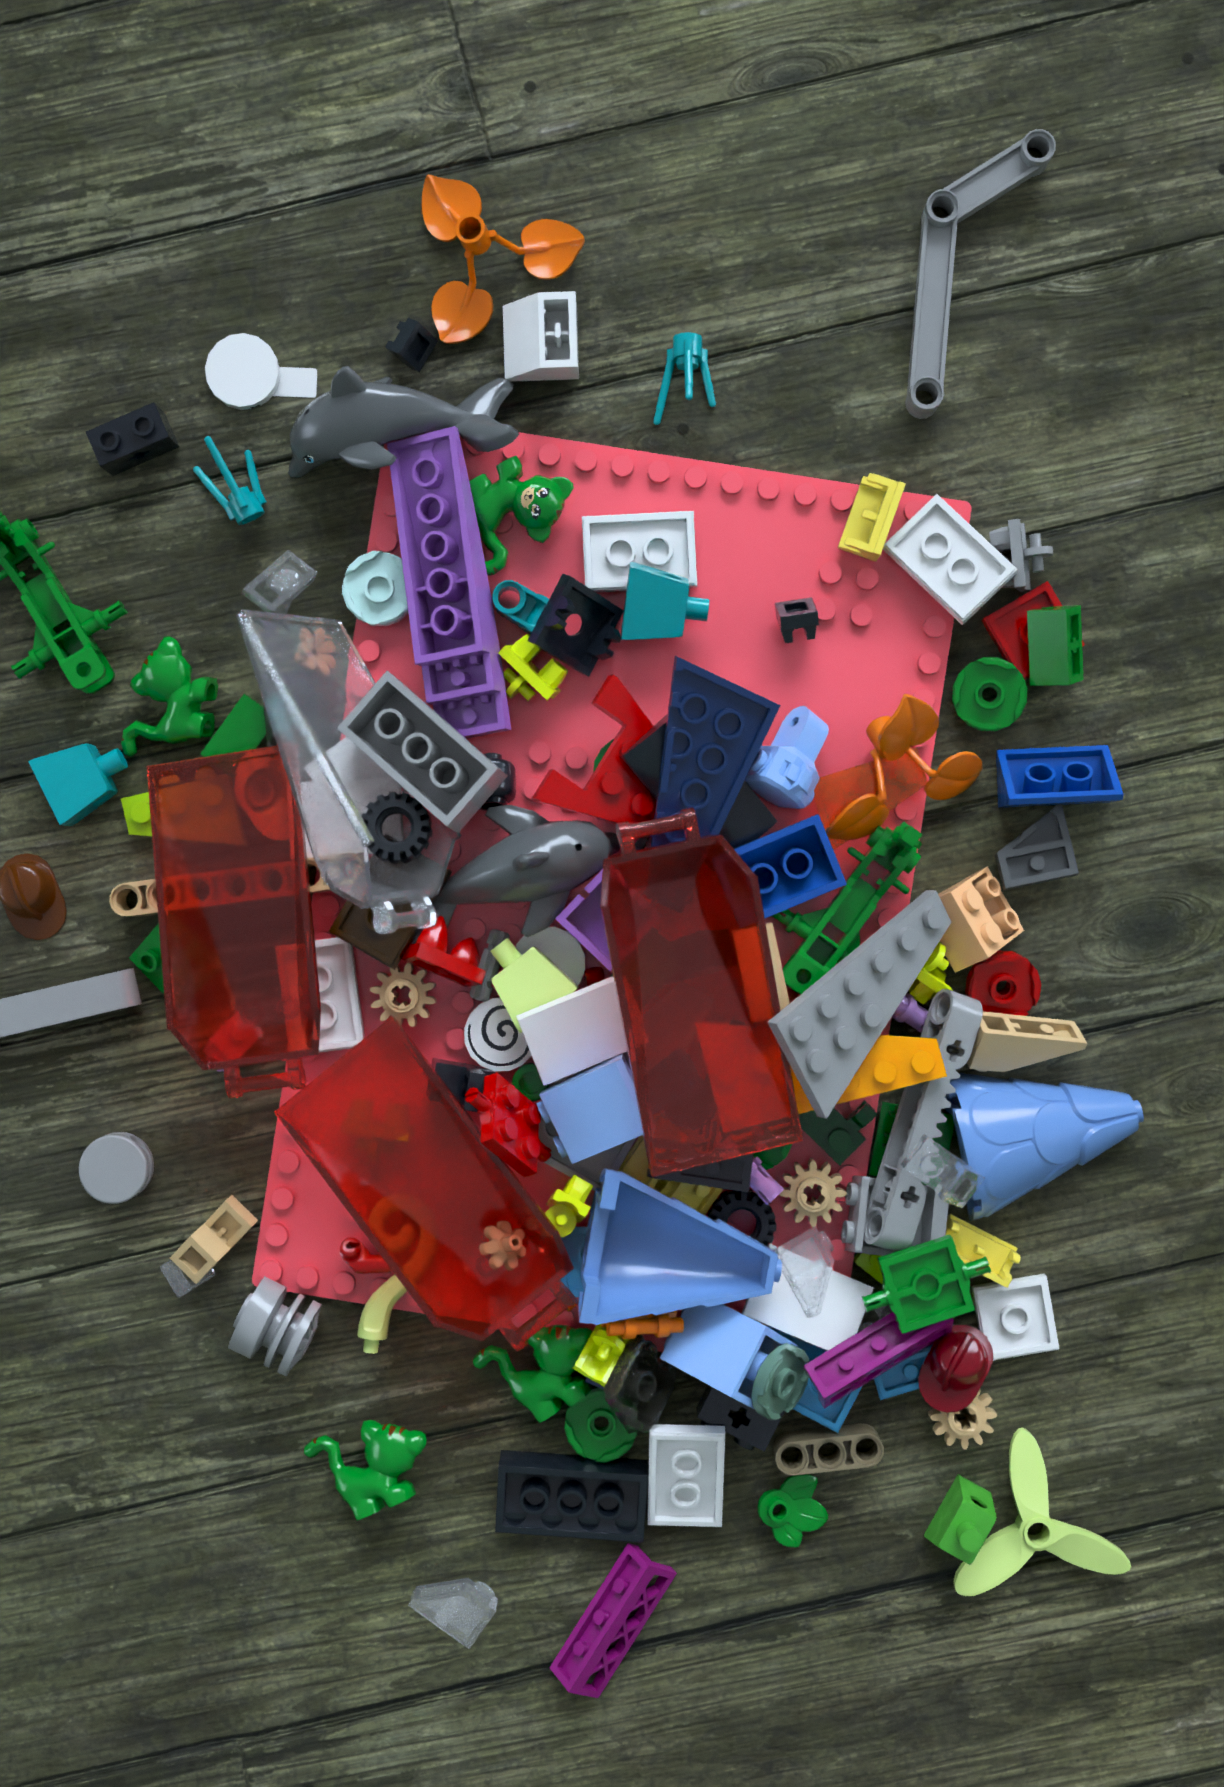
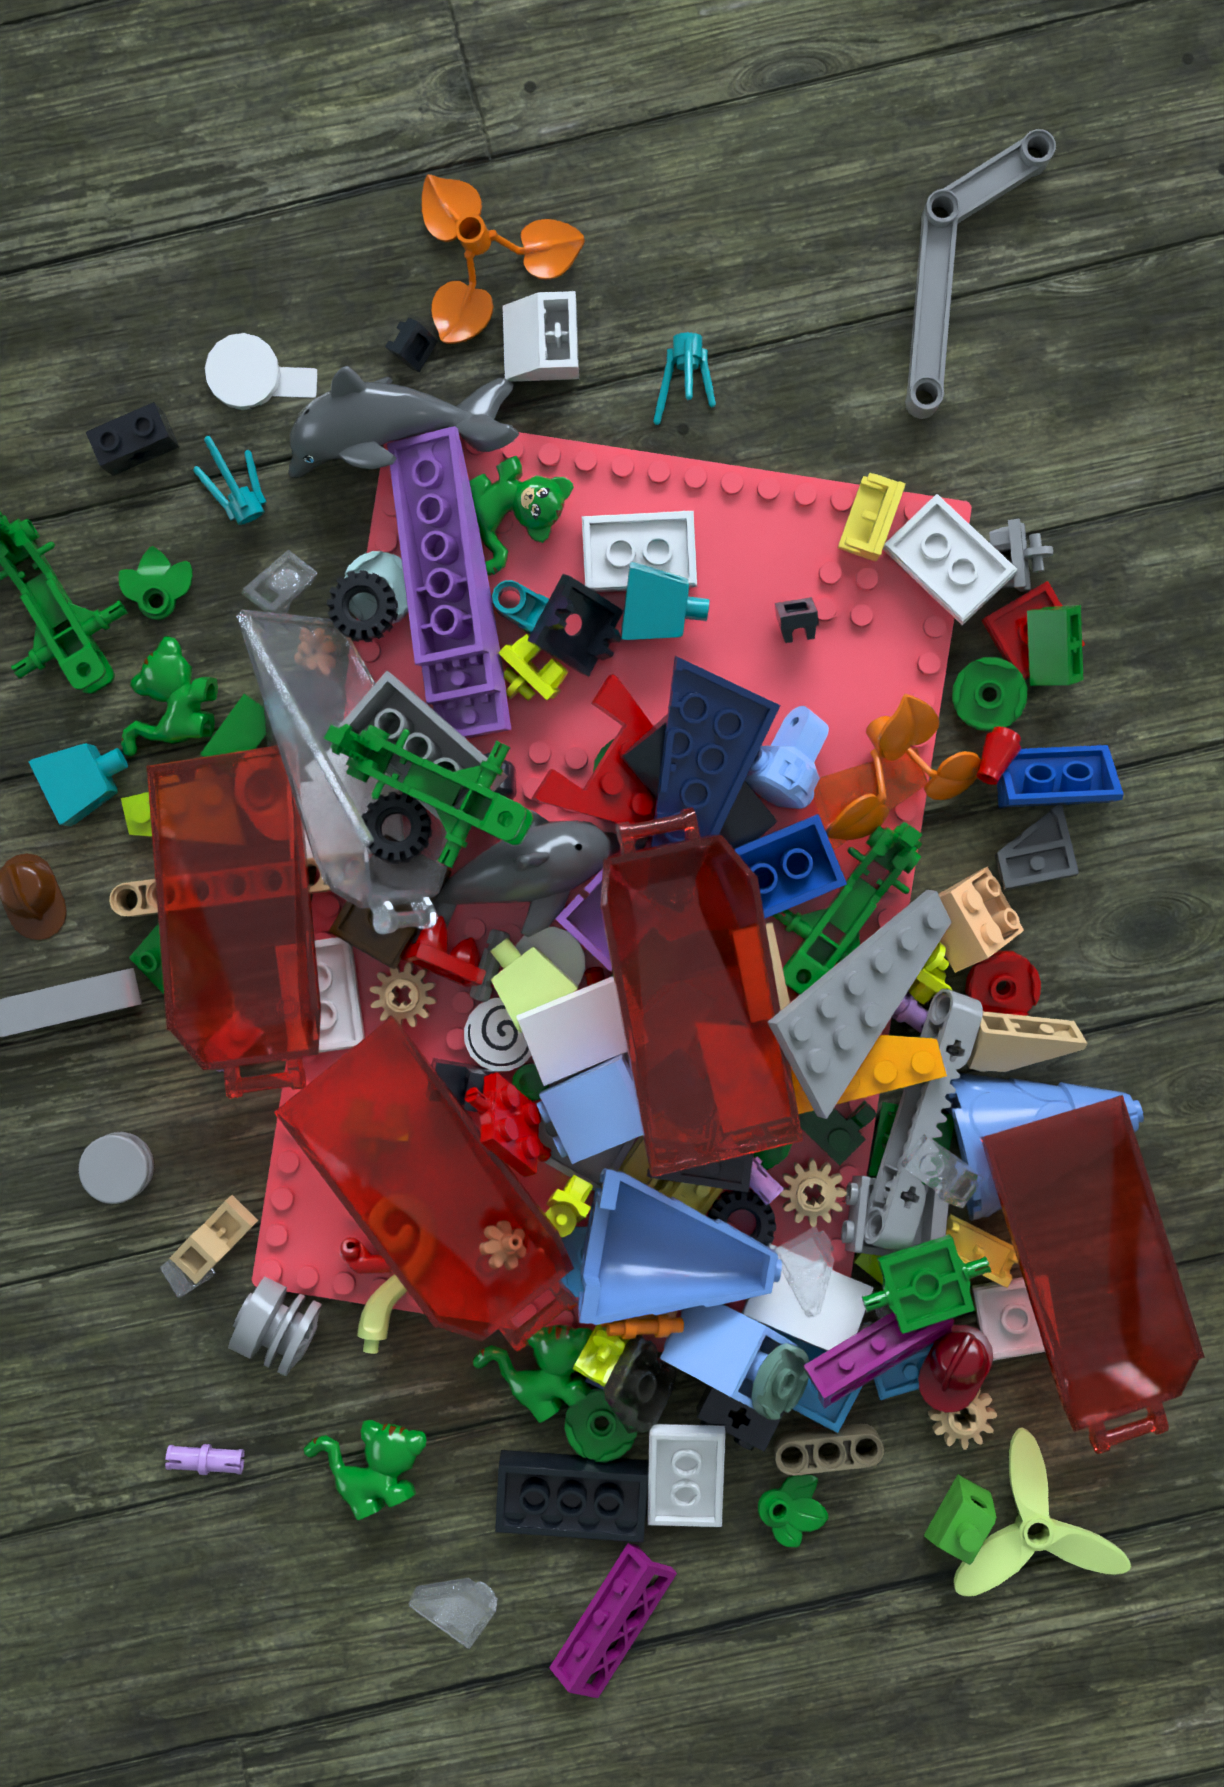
none -> green plate [118,546,193,620]
none -> lavender pin [165,1444,245,1475]
none -> green piece [324,724,534,868]
none -> black tyre [327,570,398,642]
none -> red cone [976,726,1021,785]
none -> clear red windscreen [980,1095,1205,1454]

